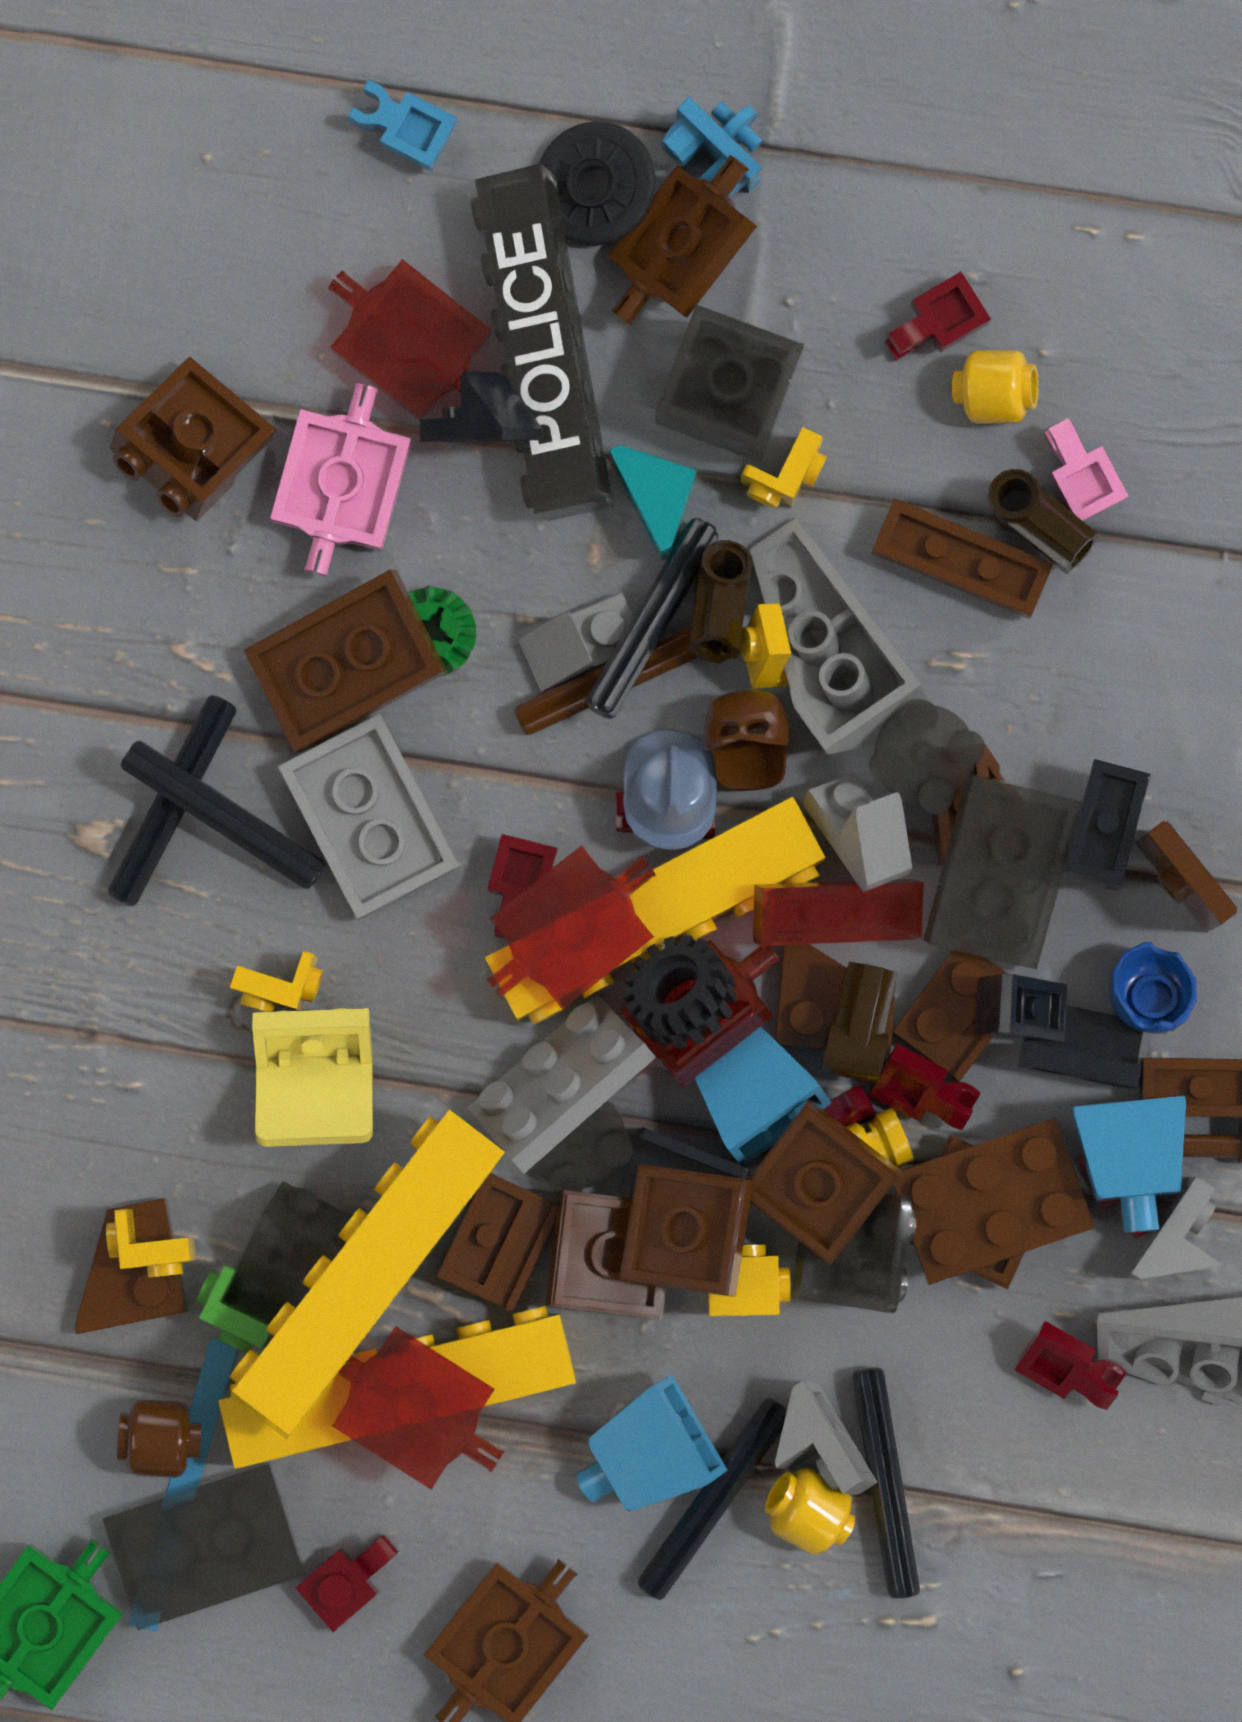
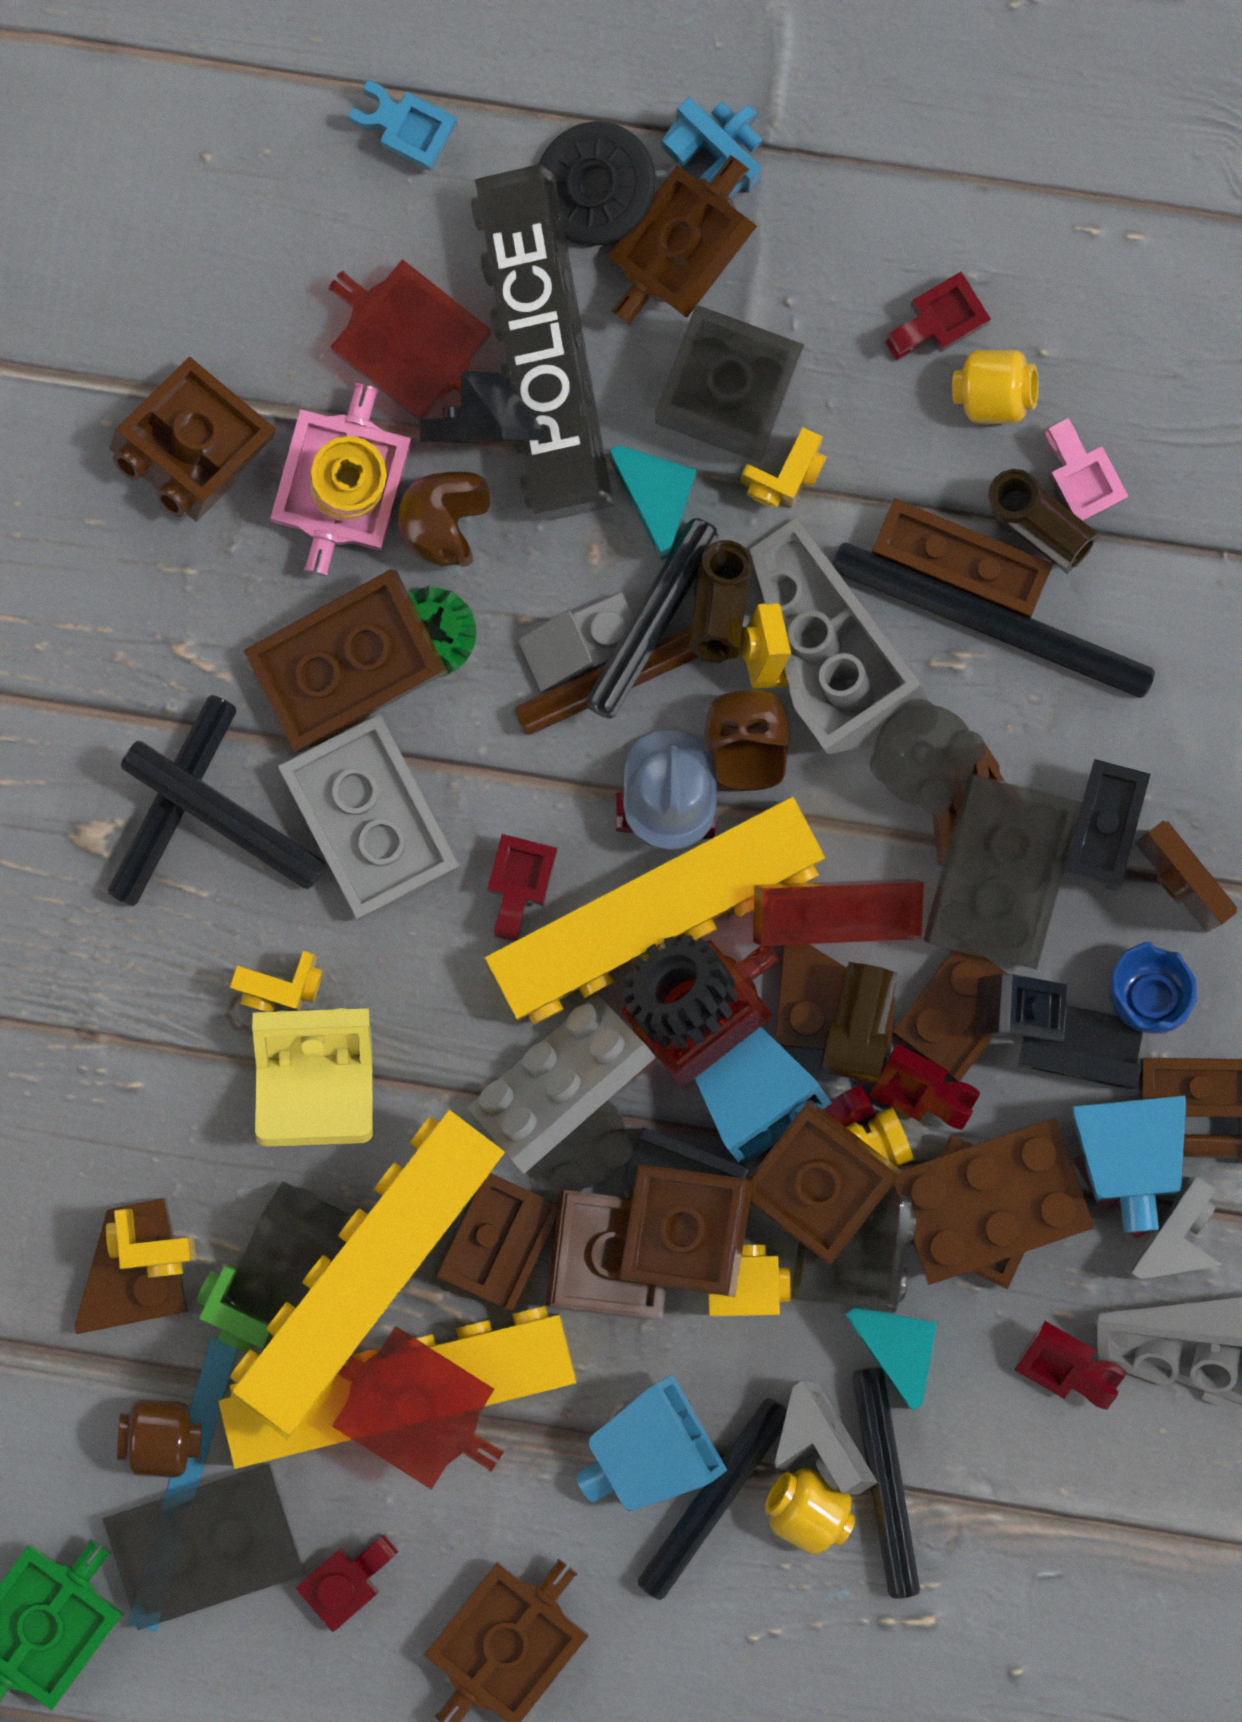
clear red plate [486,845,657,1010] -> none
light grey slope [802,773,912,892] -> none
none -> yellow wheel [309,436,387,522]
none -> reddish brown helmet [398,471,490,567]
none -> black axle [832,542,1155,698]
none -> teal slope [843,1306,937,1411]

